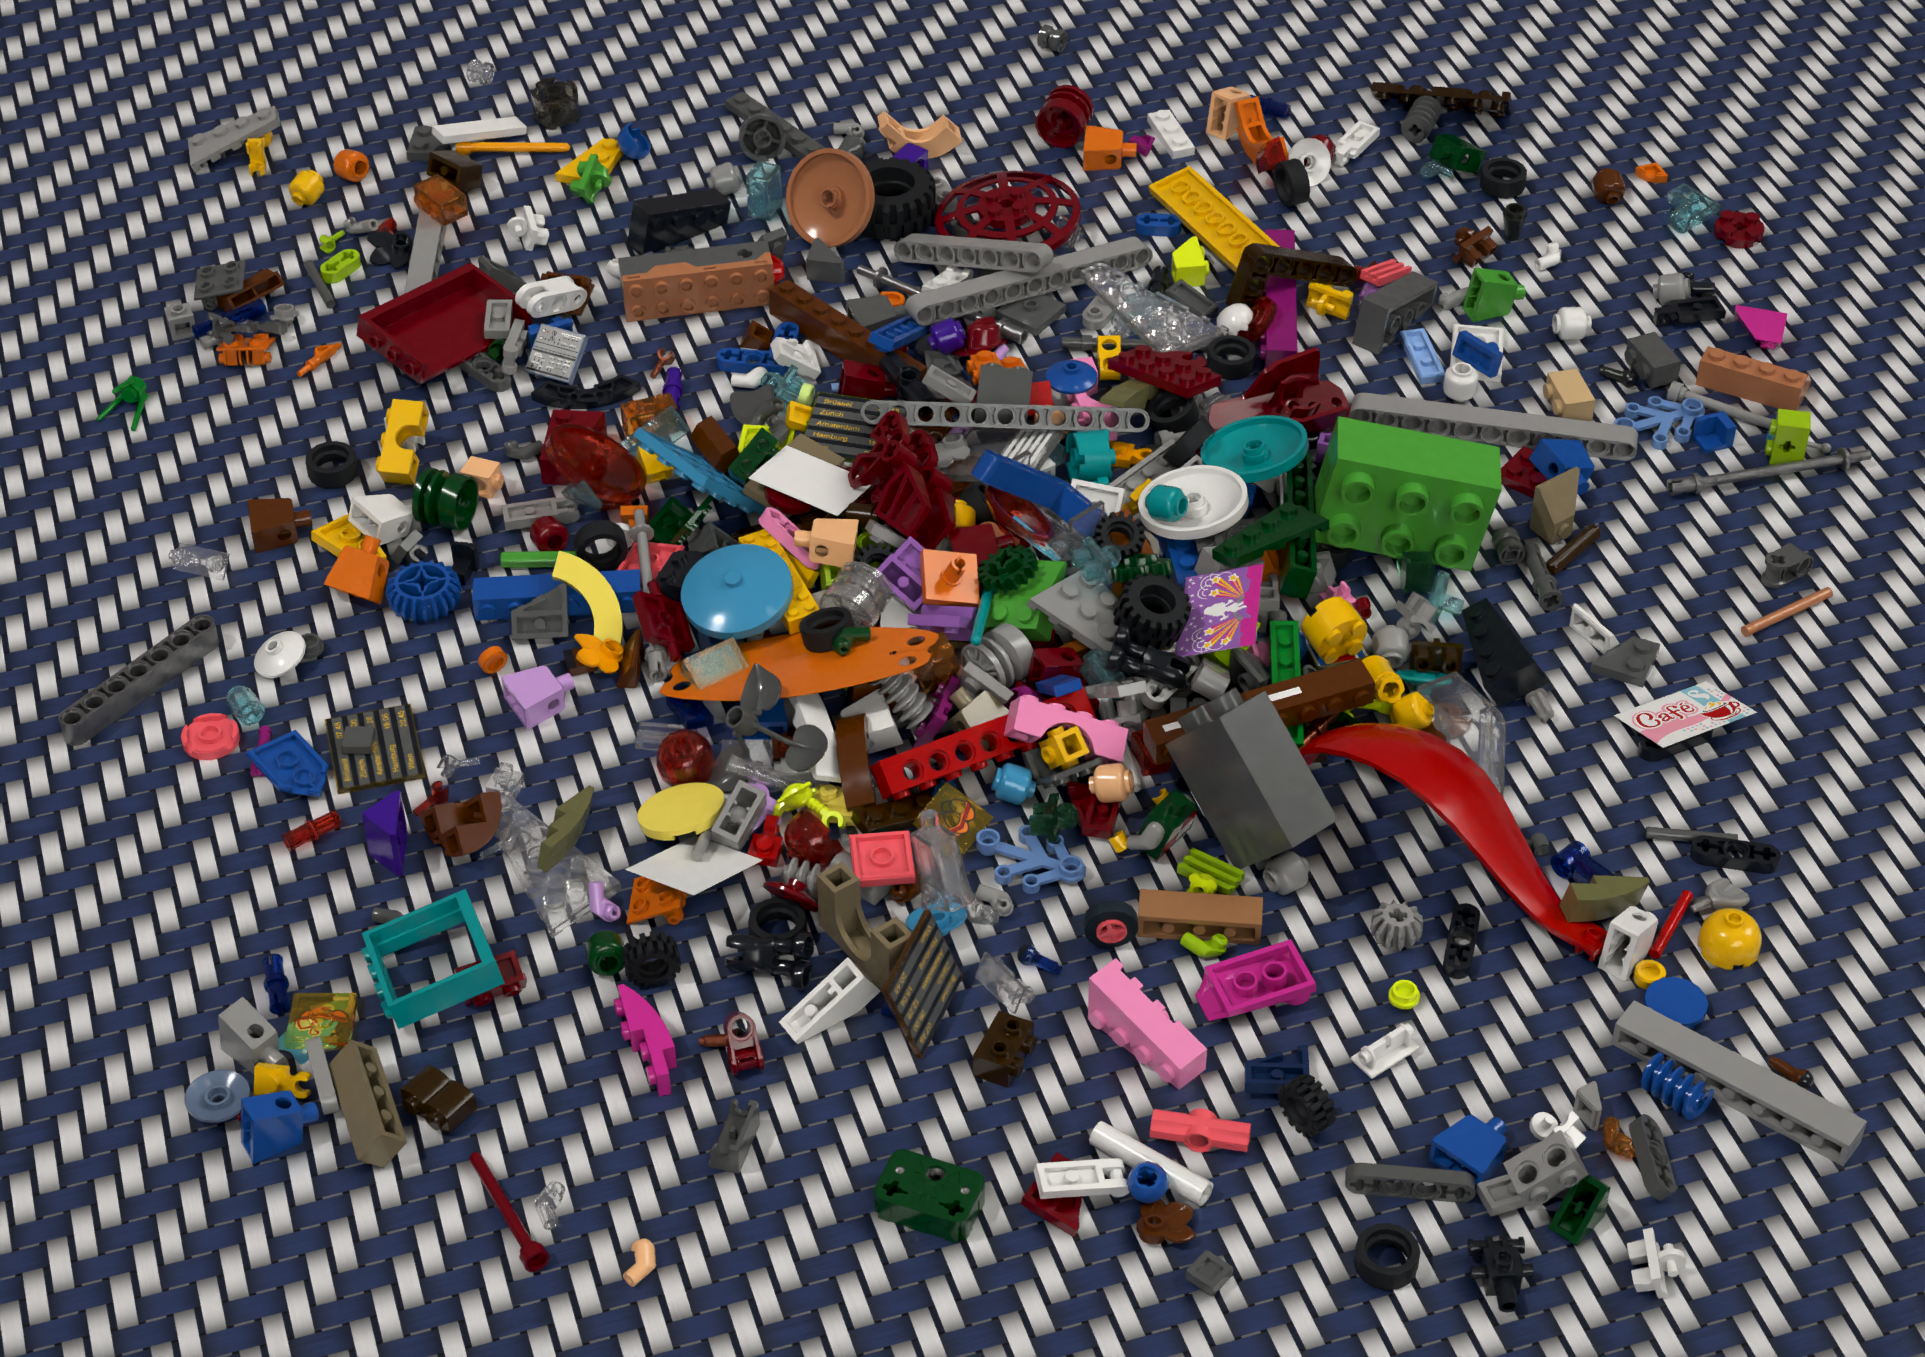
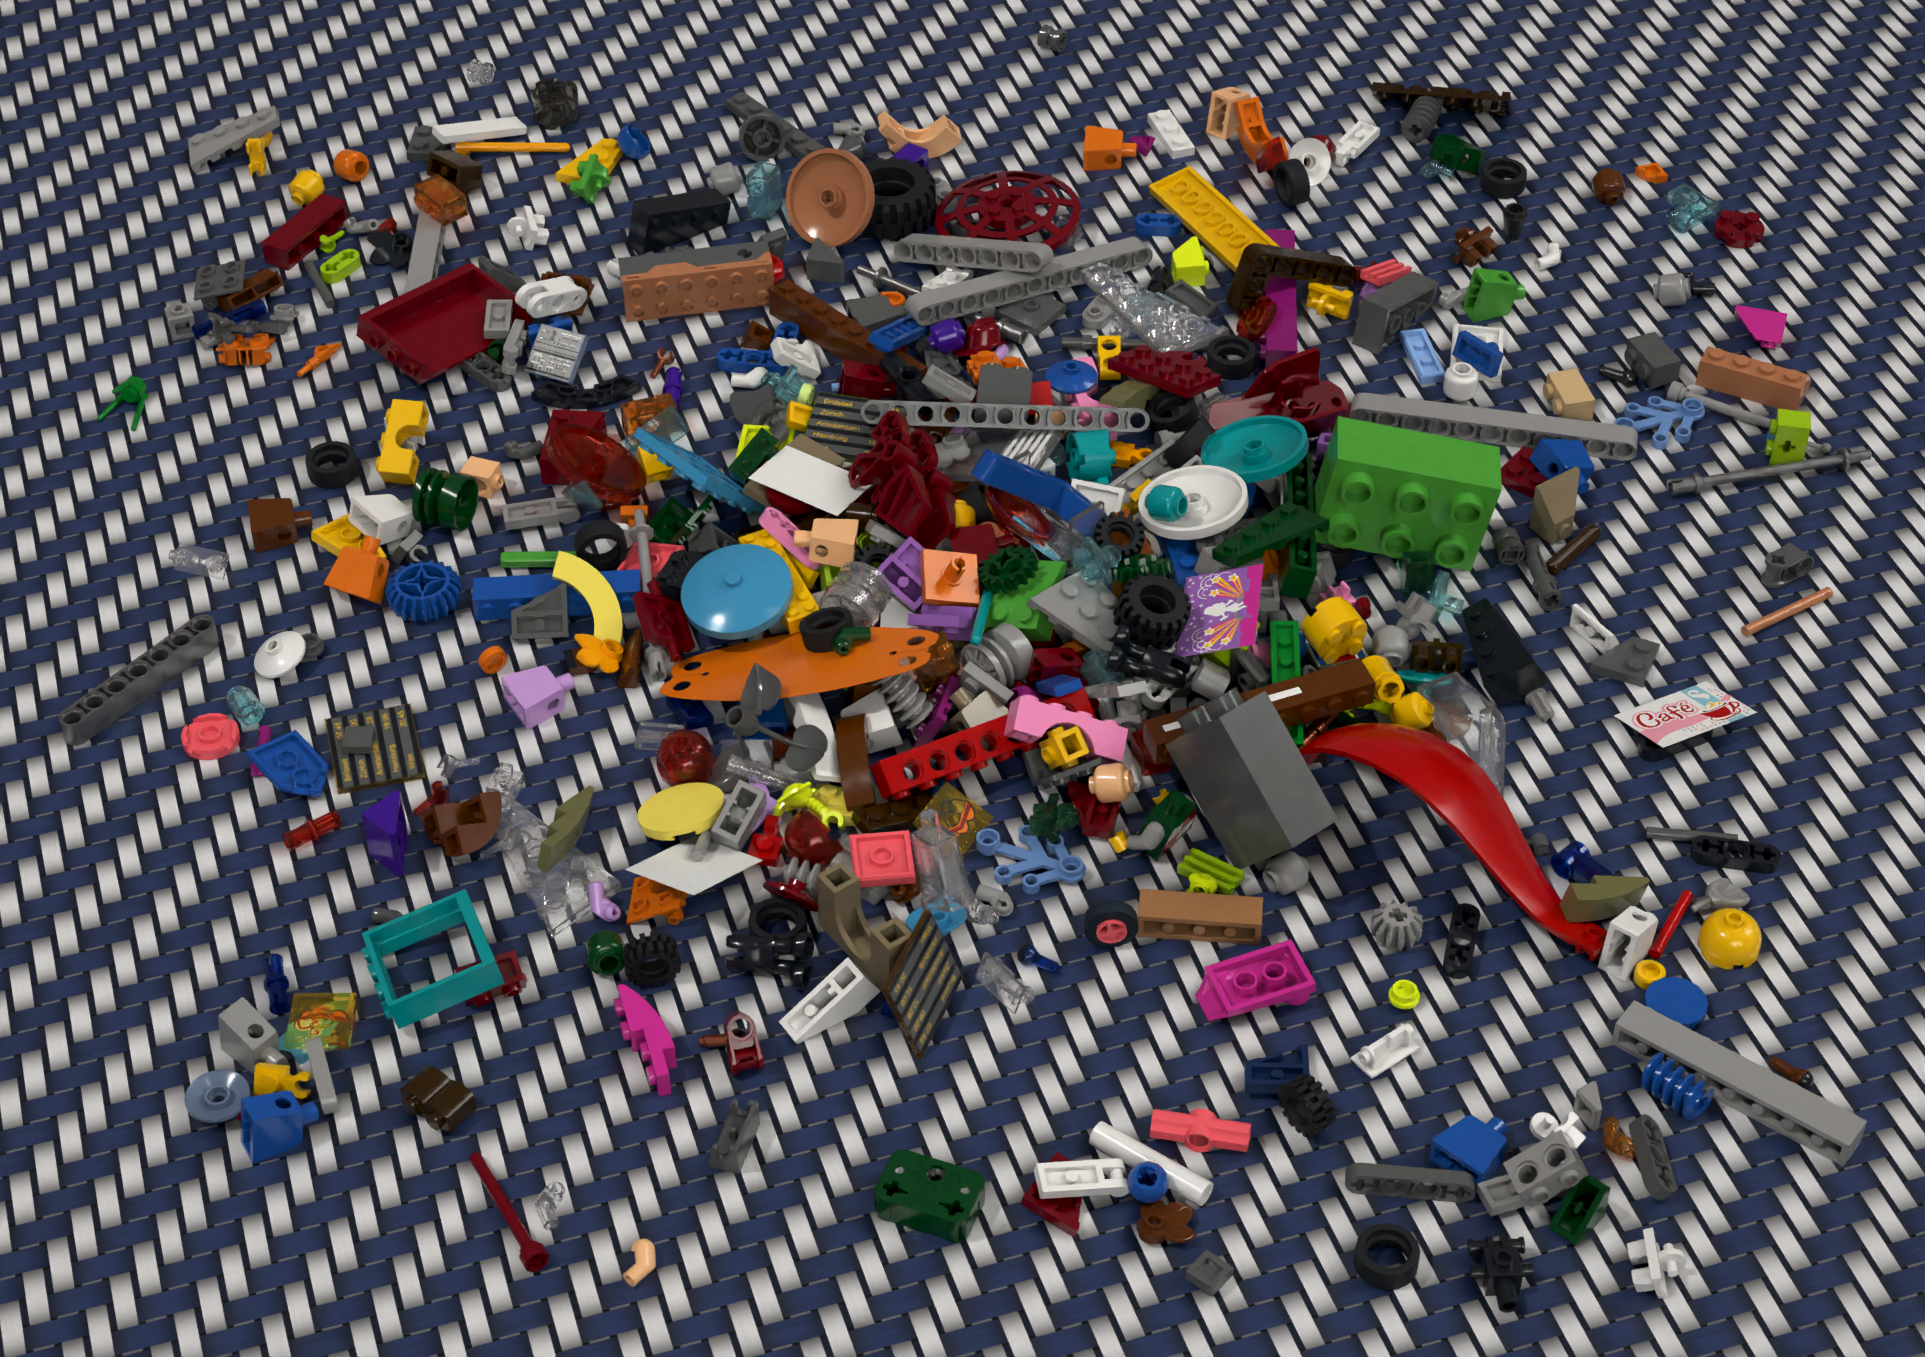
dark tan brick [328,1040,407,1168] -> none
black piece [451,541,480,585] -> none
dark red head [530,515,569,551] -> none
clear light blue slope [679,637,750,690] -> none
reddish brown piece [690,415,740,473] -> none
dark brown brick [973,1011,1037,1088] -> none
dark azure head [991,763,1037,805] -> none
dark red wheel [1035,84,1094,148] -> none
bright pink wedge [1088,958,1207,1090] -> none
lime arm [1180,931,1228,958] -> none
white hair [1217,303,1253,336] -> none
clear blue axle [1250,95,1291,120] -> none
white head [1552,307,1592,340] -> none
black hinge [1653,296,1726,326] -> none
blue panel [1692,411,1737,453] -> none
none -> dark red brick [261,193,348,271]

